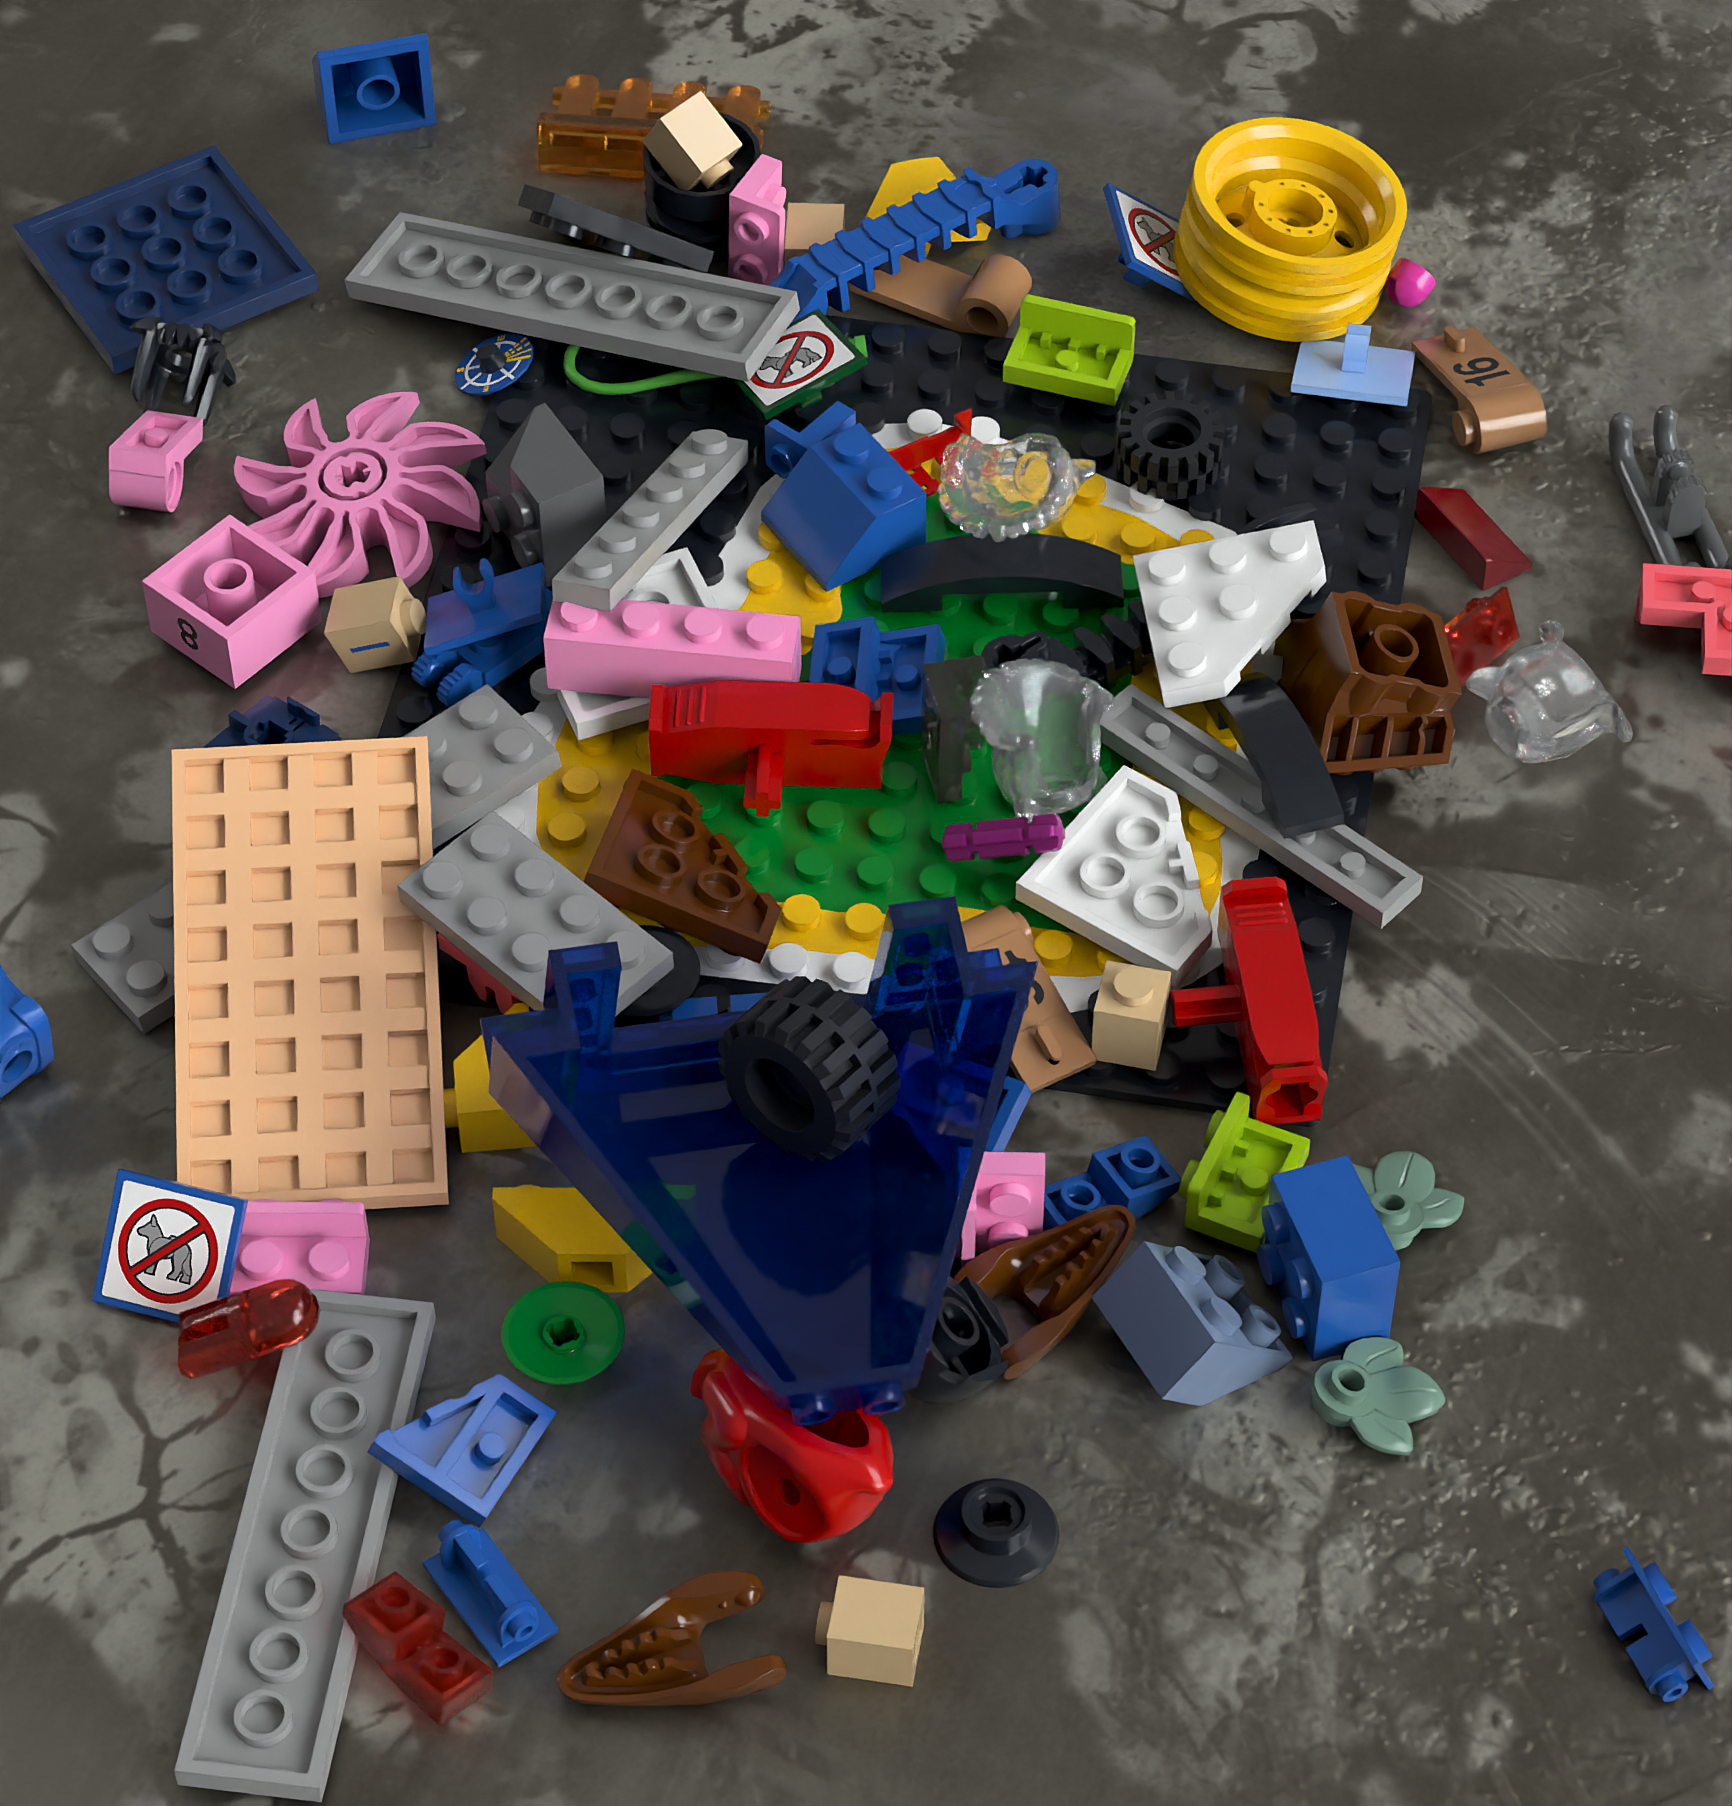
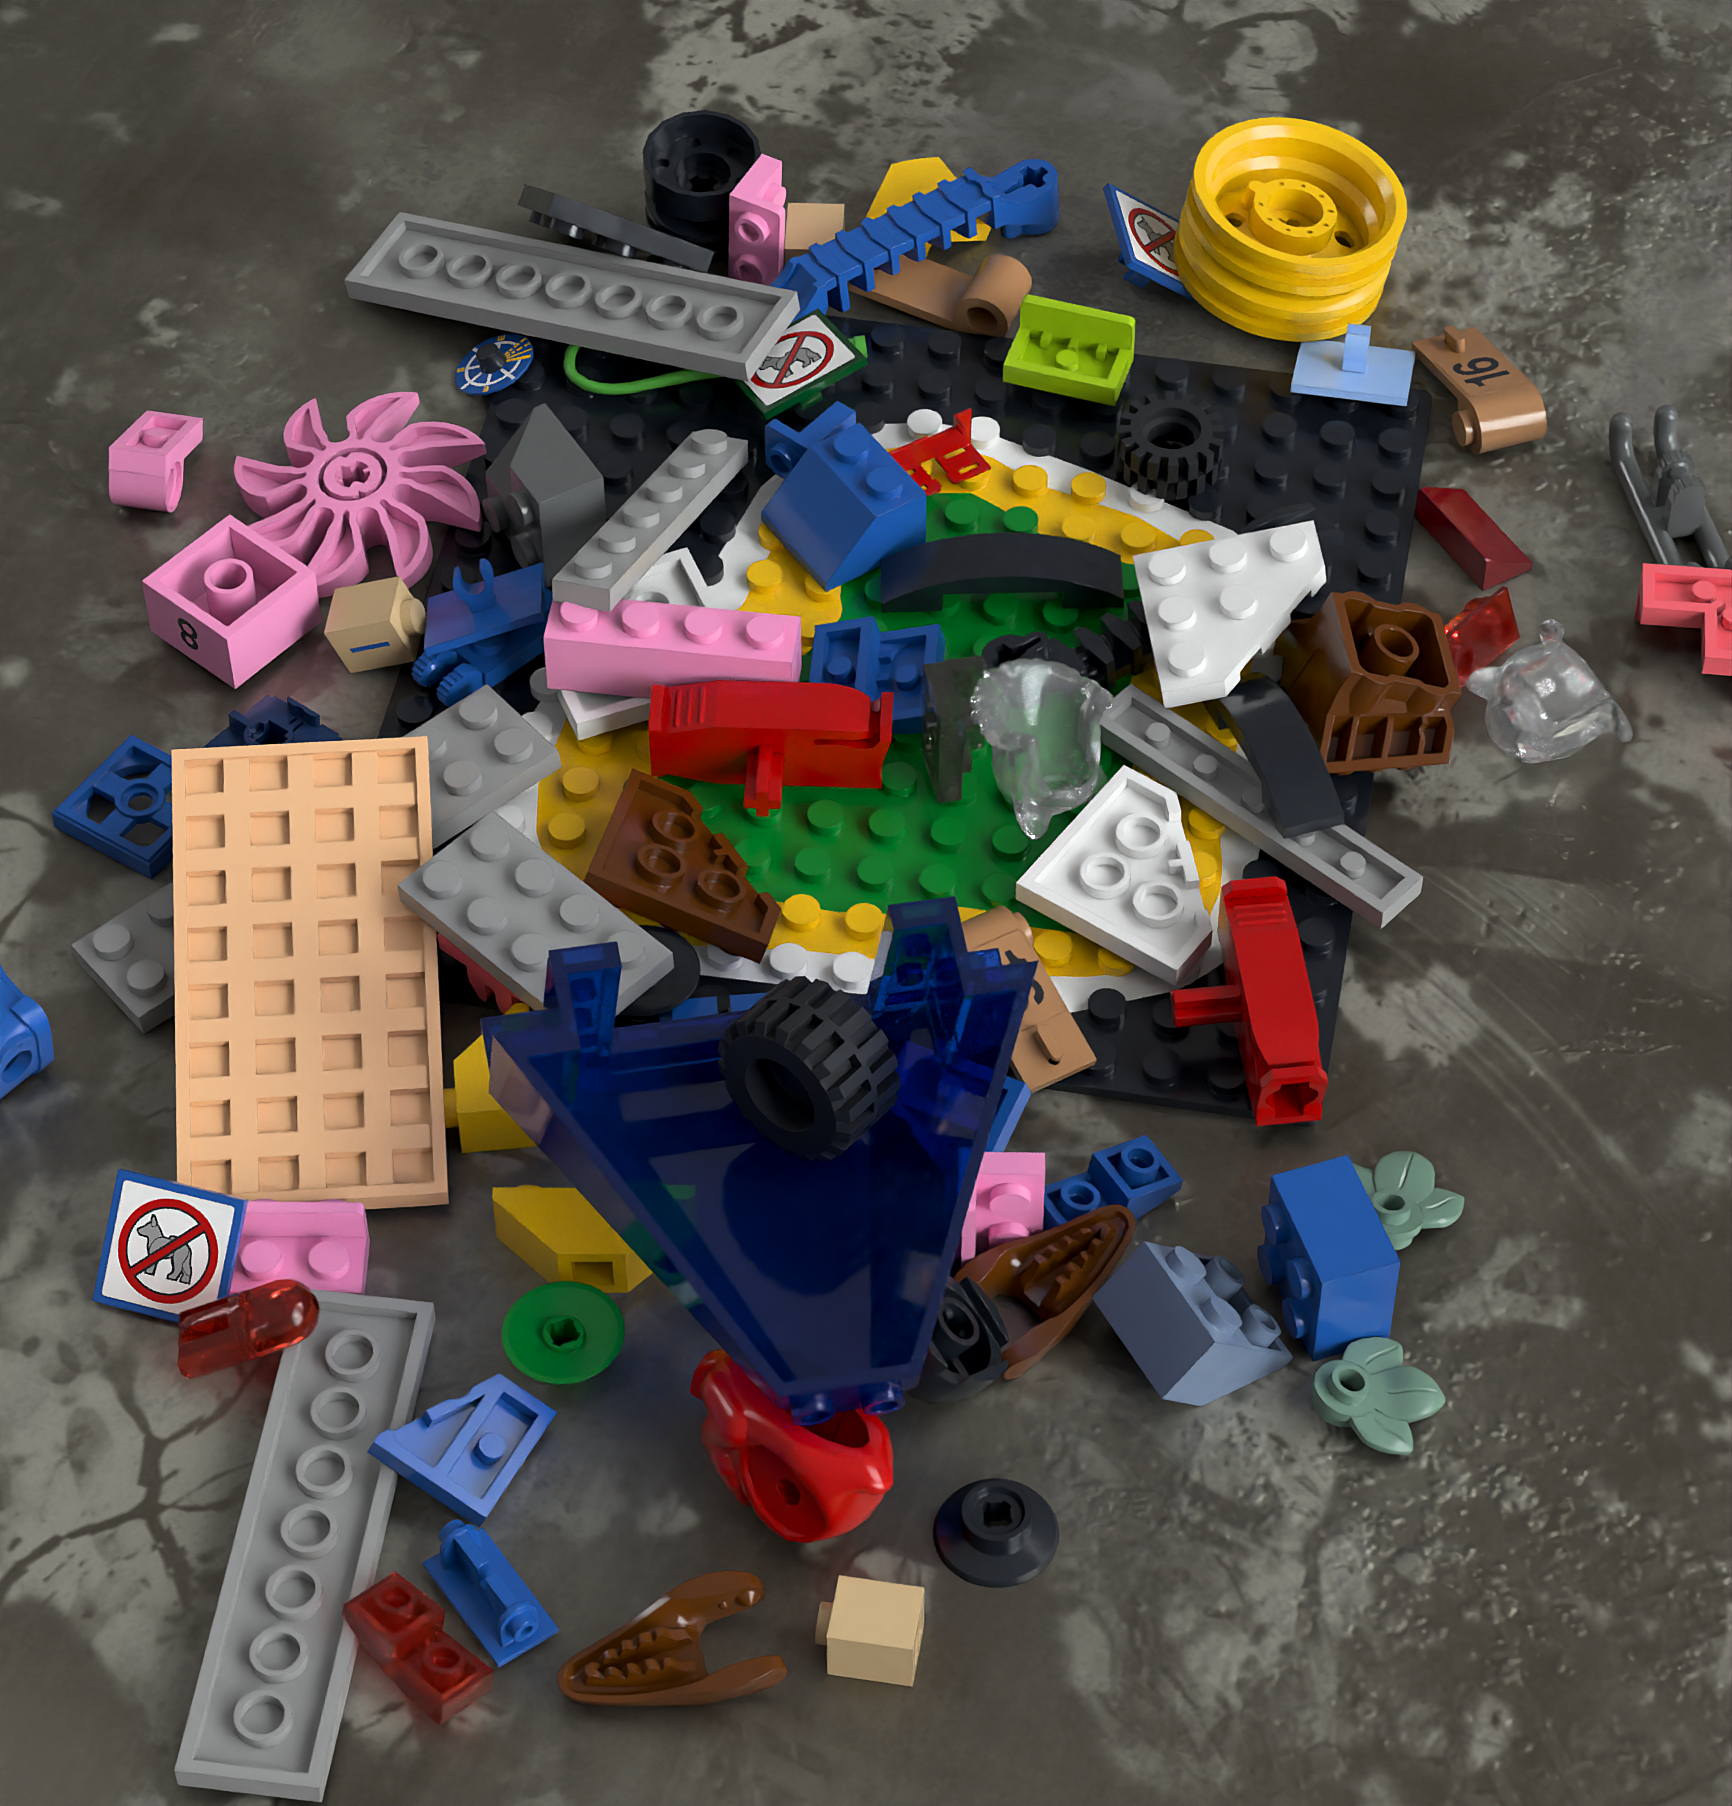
dark blue plate [13,145,319,374] -> none
black piece [129,316,236,427] -> none
blue slope [312,33,437,144] -> none
clear orange fence [537,74,770,179] -> none
brick [642,91,743,191] -> none
clear hair [937,433,1096,542] -> none
magenta axle [942,814,1065,862] -> none
tan brick [1092,960,1171,1071] -> none
lime bracket [1179,1091,1310,1253] -> none
dark pink hinge [1386,258,1436,308] -> none
blue hinge [1593,1546,1714,1702] -> none
none -> blue piece [52,735,173,880]

